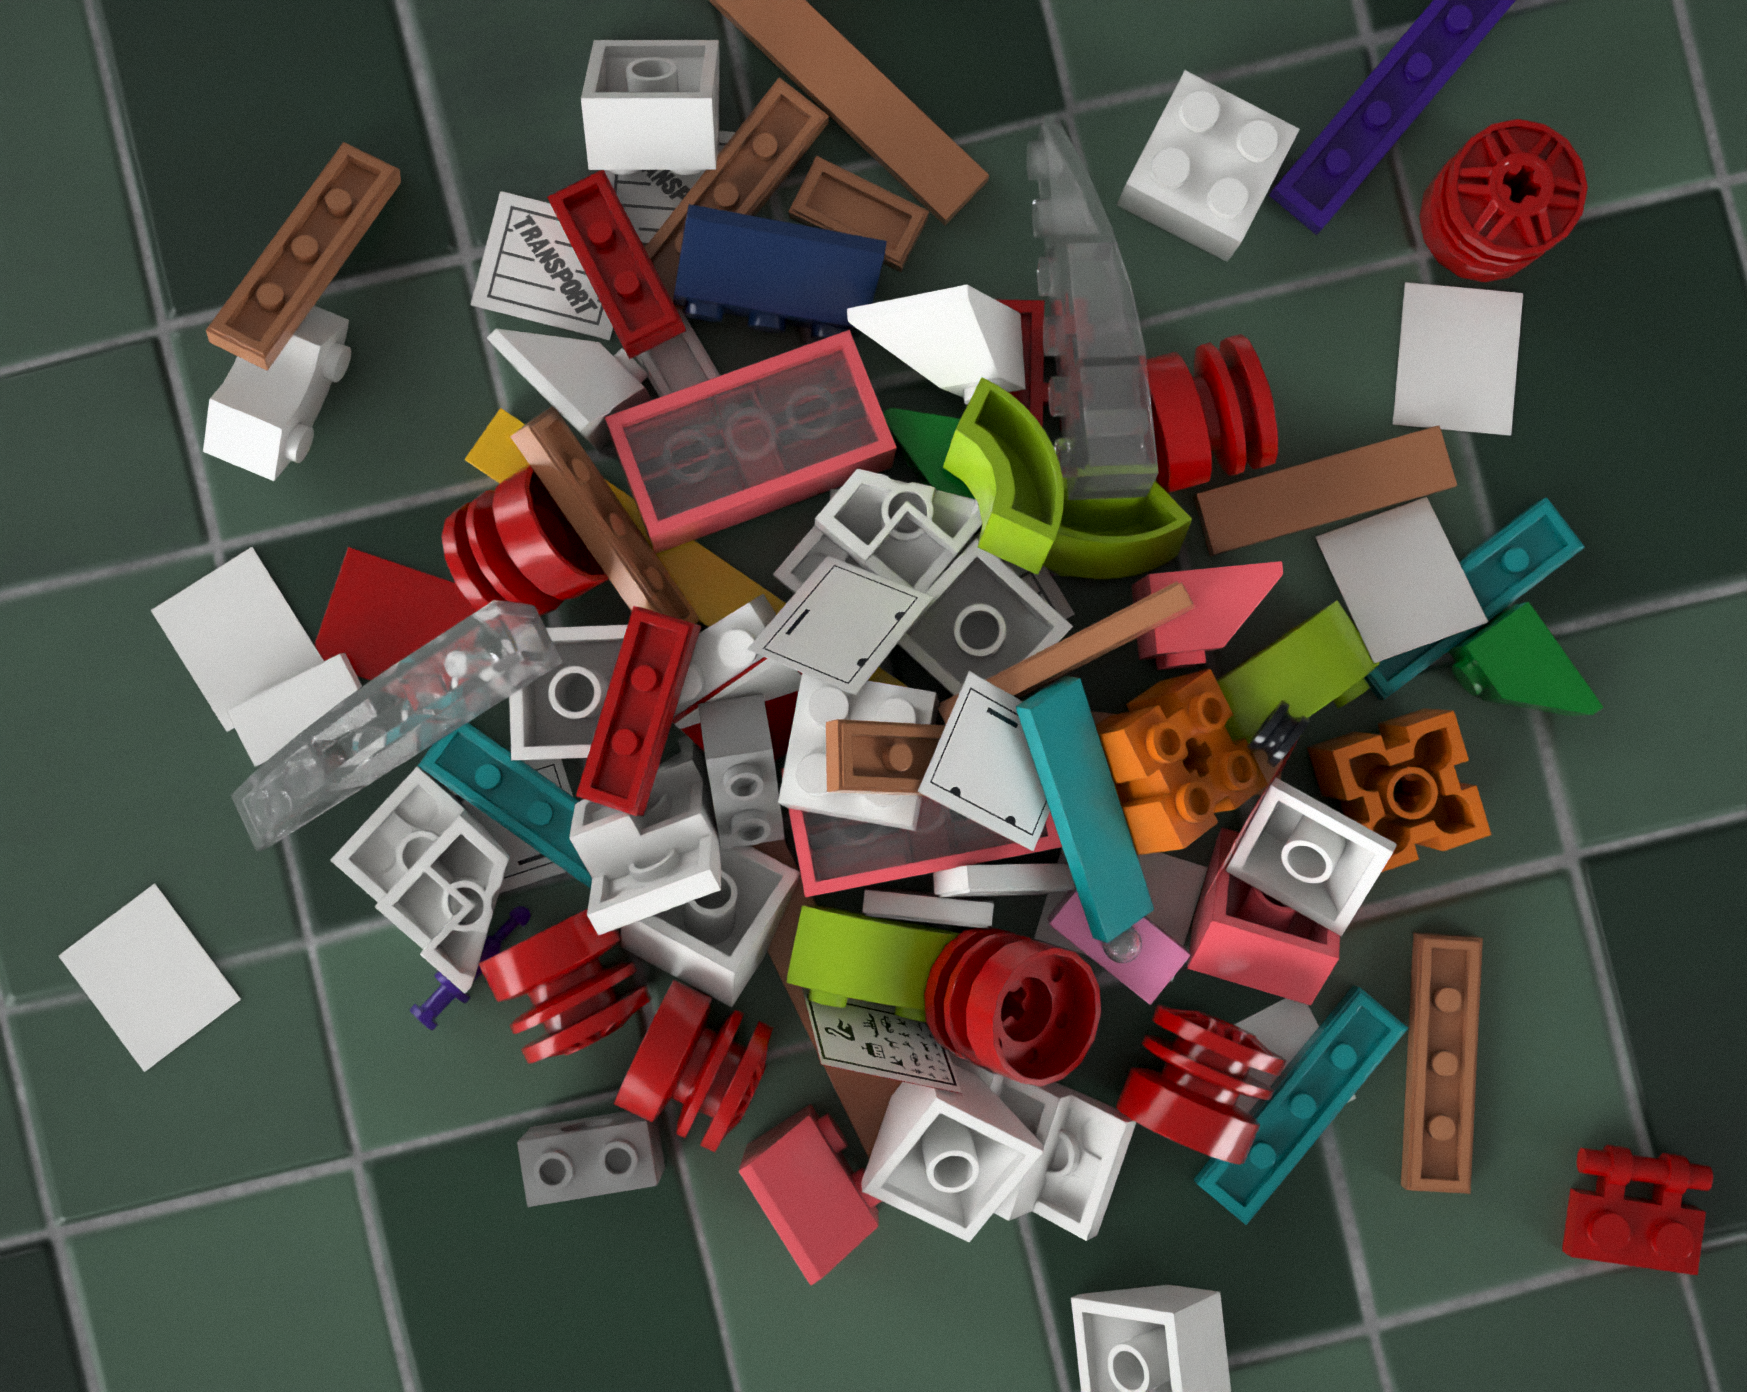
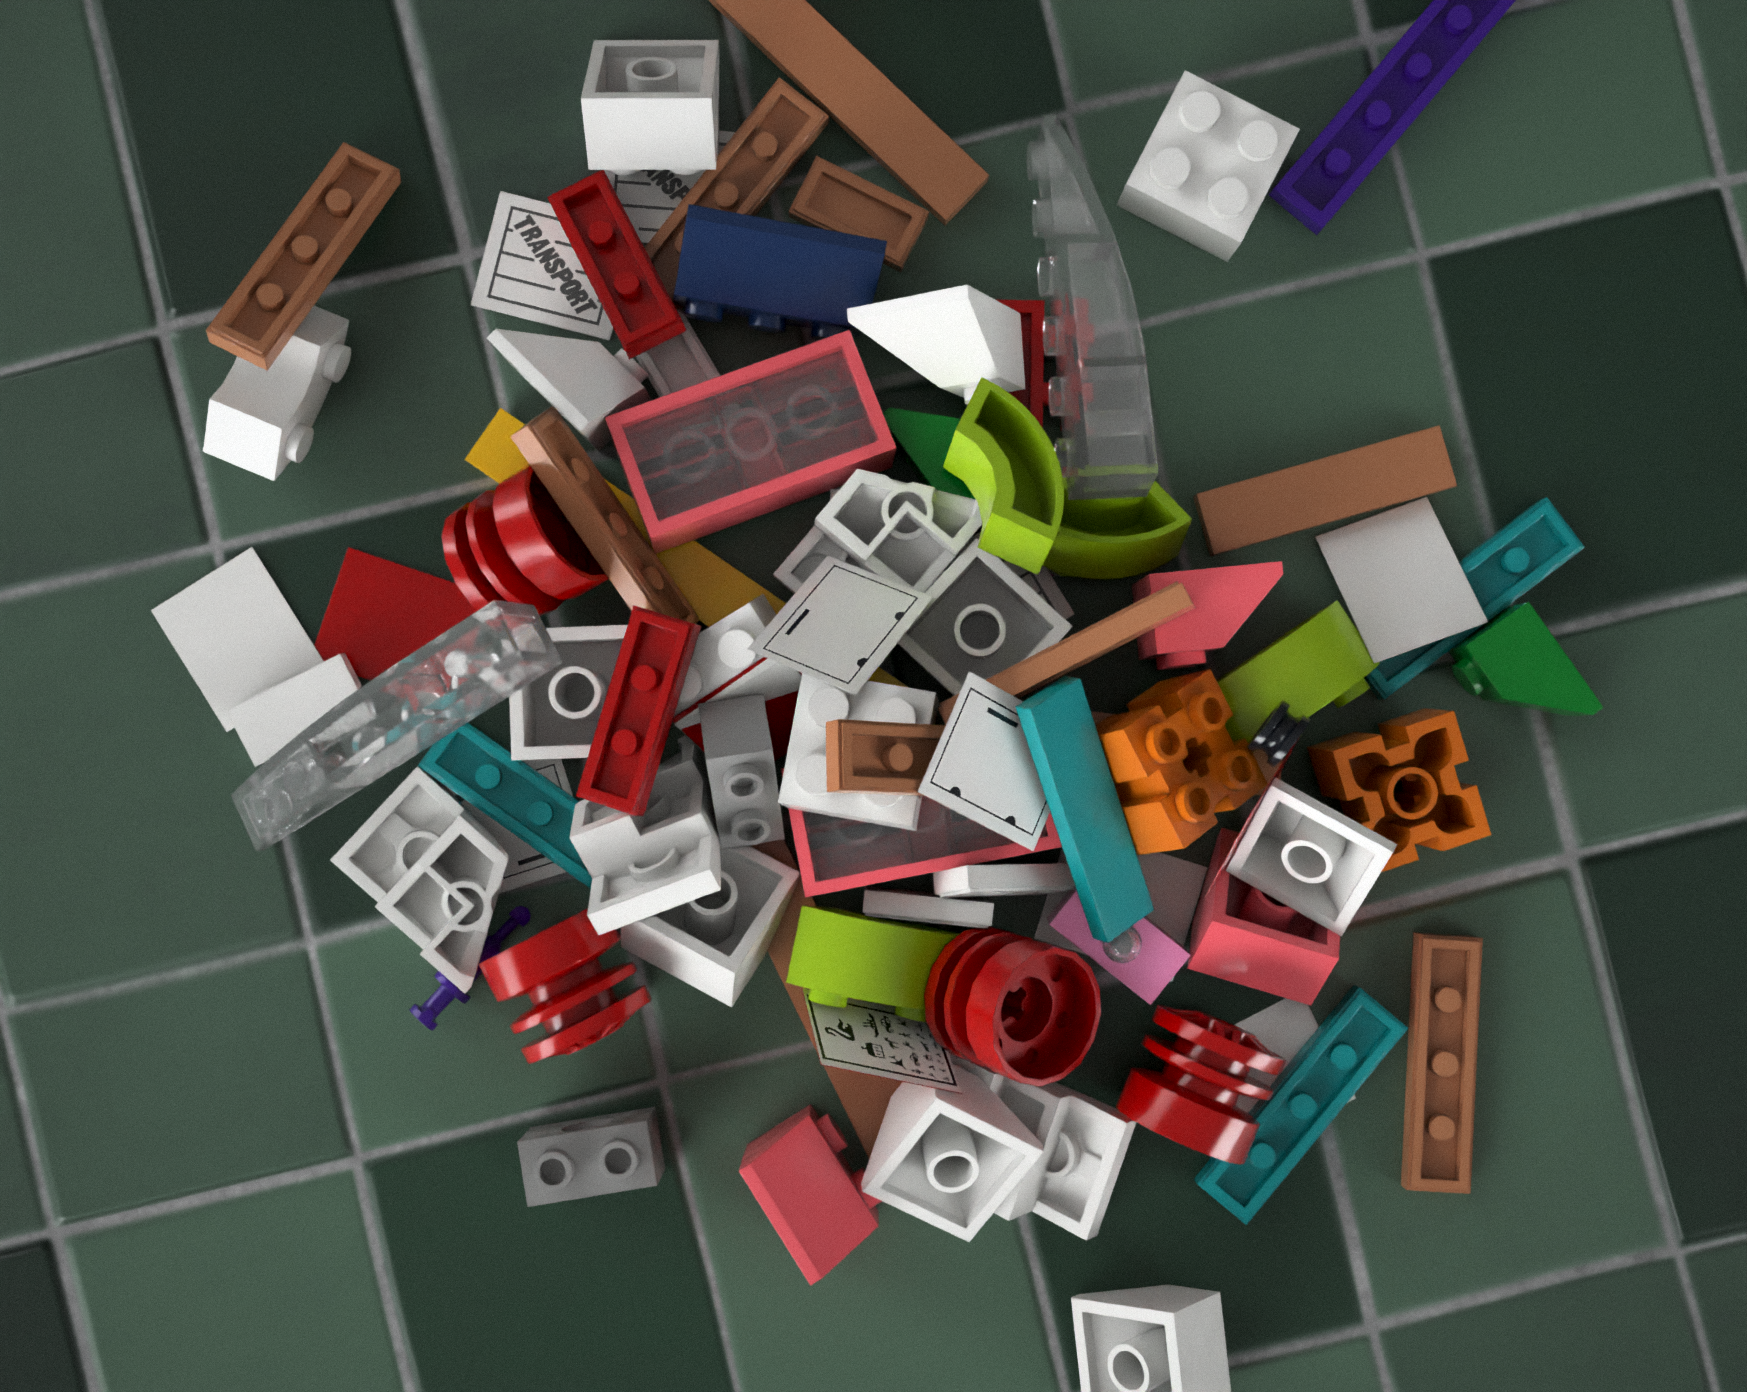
white sticker [58,883,241,1072] -> none
red wheel [614,980,774,1152] -> none
red wheel [1130,334,1278,493] -> none
white sticker [1393,282,1523,436] -> none
red wheel [1419,119,1588,282] -> none
red plate [1562,1145,1713,1276] -> none

